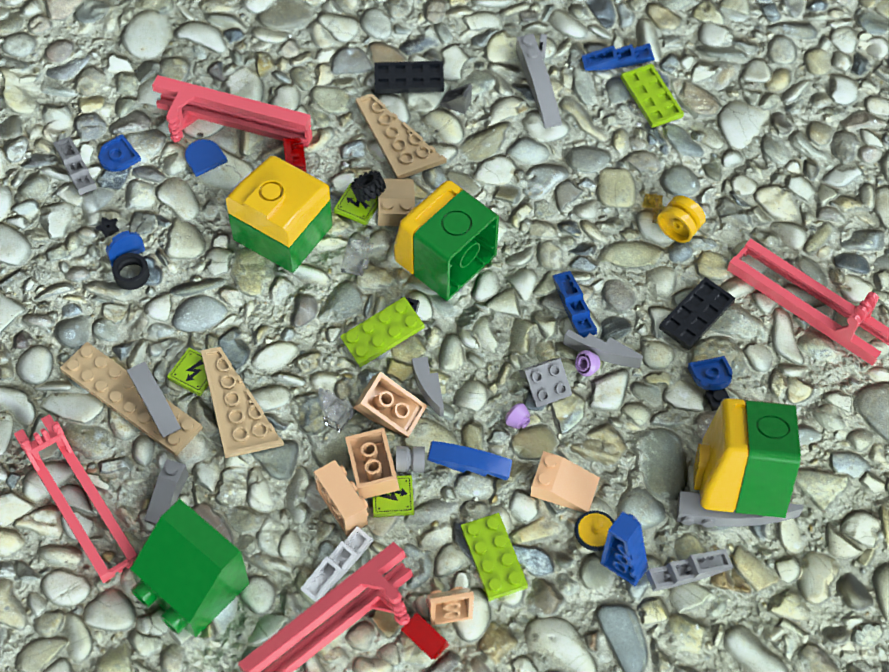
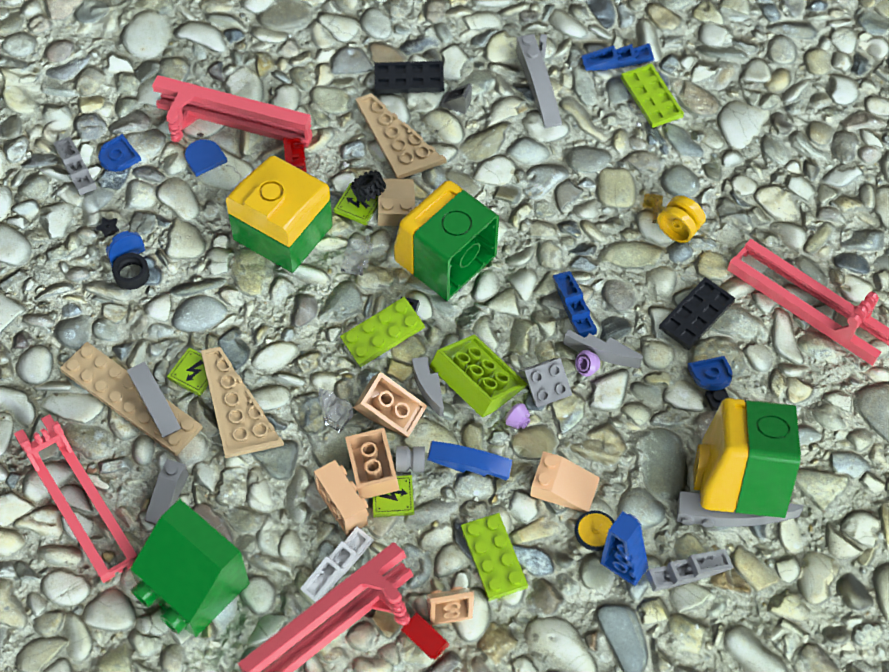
none -> lime slope [429,334,527,418]

